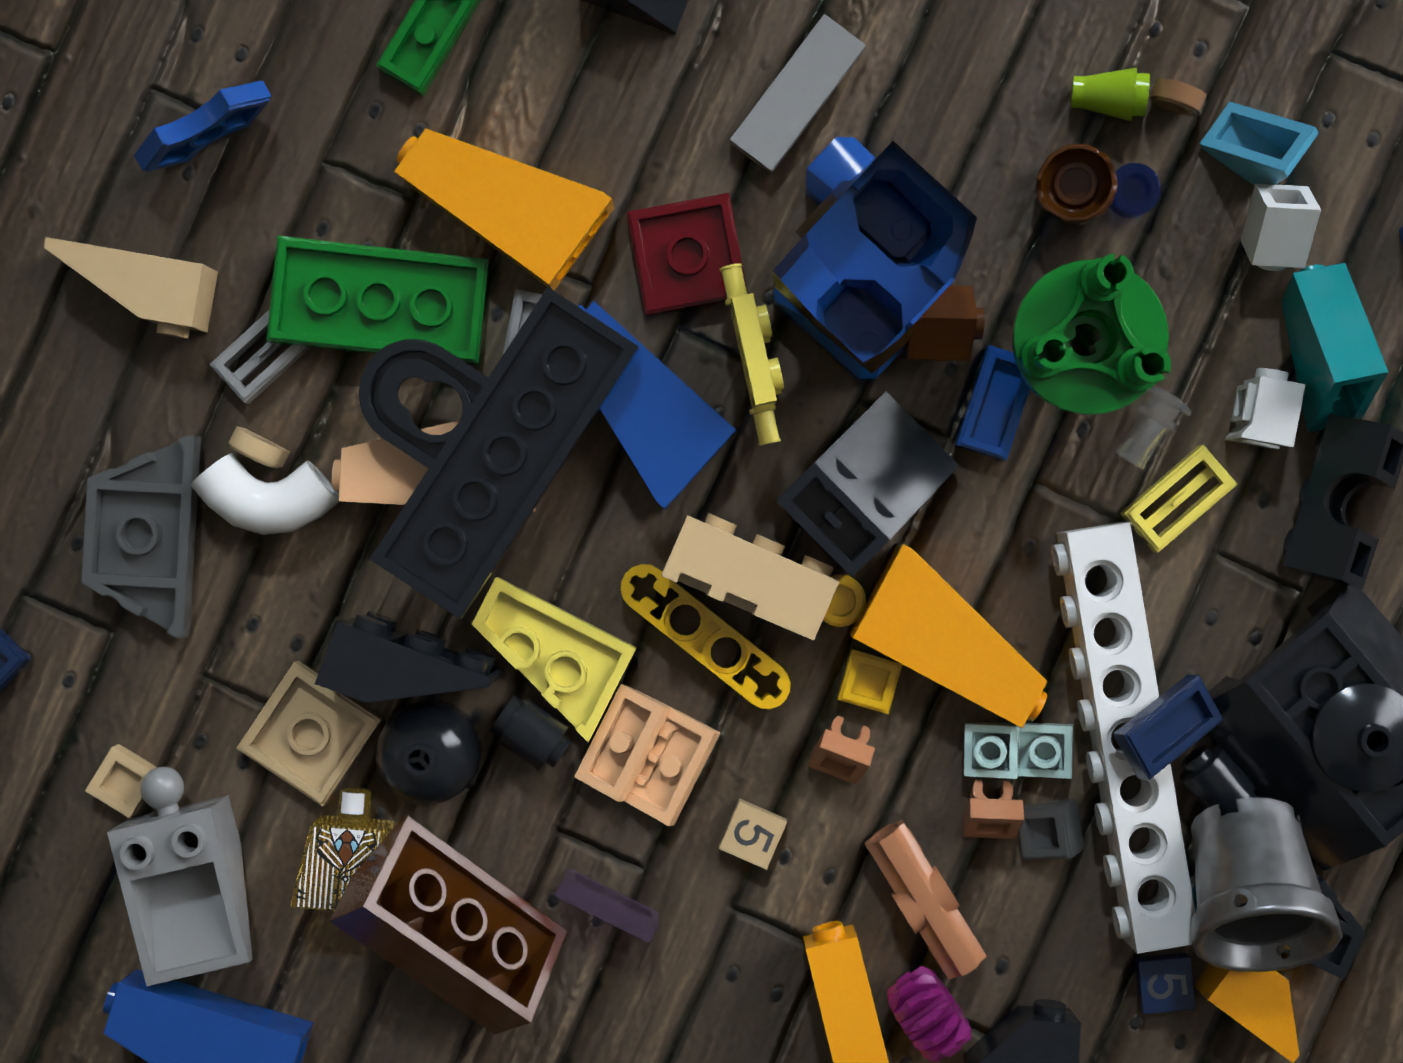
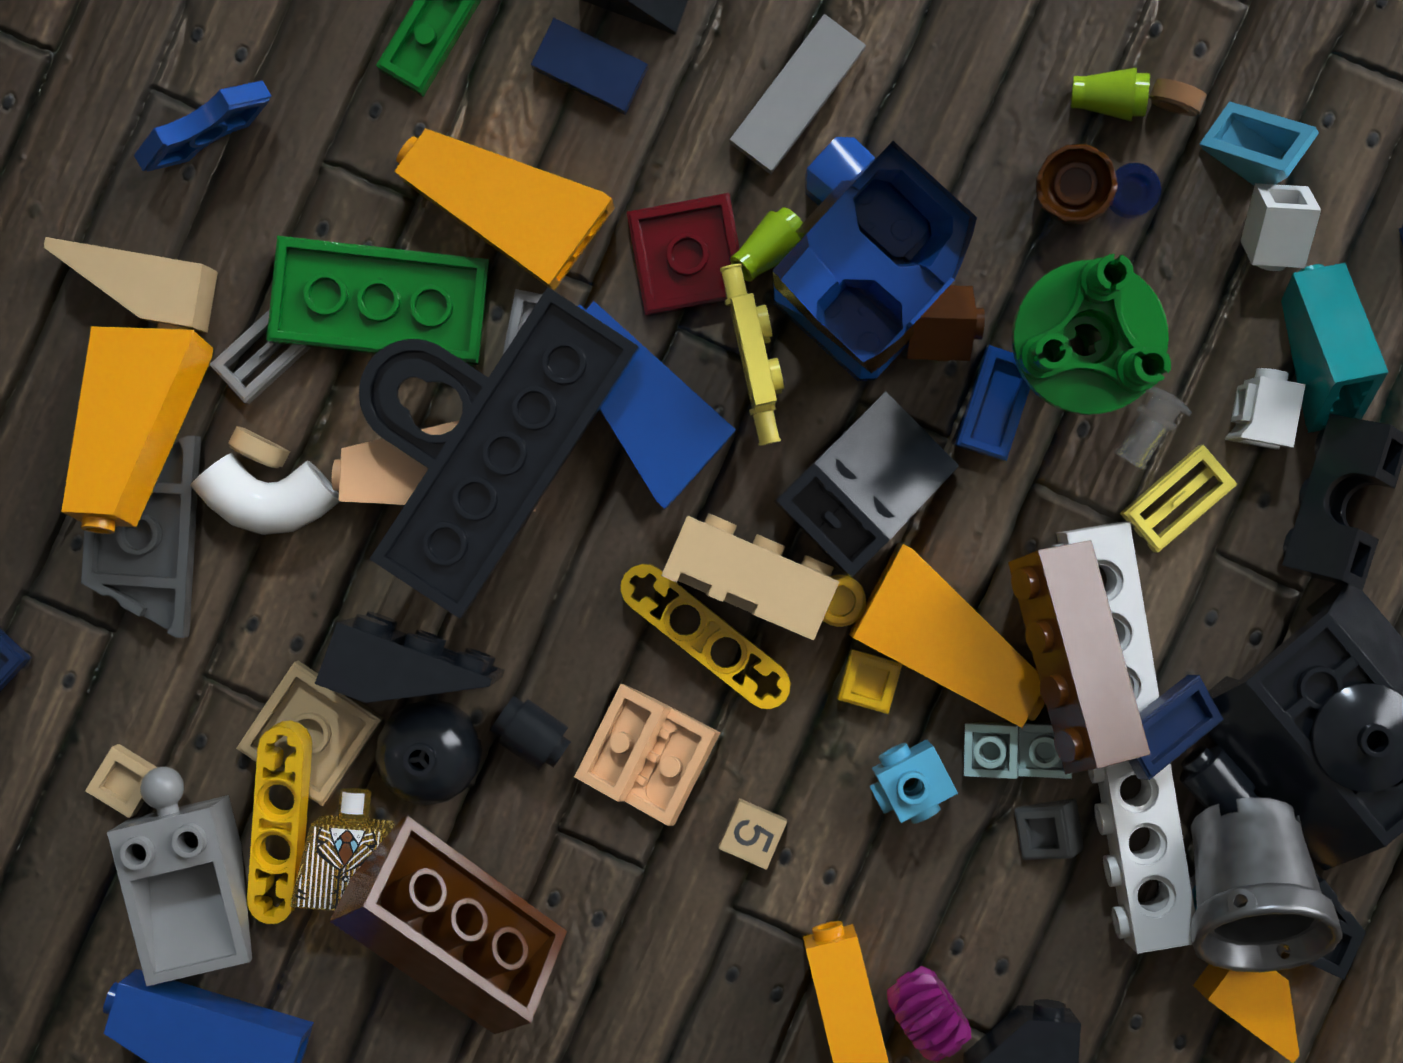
light yellow wing [472,577,637,743] -> none
clear purple tile [555,868,660,943] -> none
nougat tile [808,716,875,785] -> none
nougat piece [864,820,987,980] -> none
nougat tile [962,780,1024,839] -> none
dark blue tile [1134,953,1196,1014] -> none
none -> light orange slope [61,326,213,534]
none -> yellow beam [247,720,312,924]
none -> dark blue tile [531,18,648,115]
none -> lime cone [730,207,803,282]
none -> medium azure brick [869,739,958,824]
none -> slope [1008,540,1151,774]

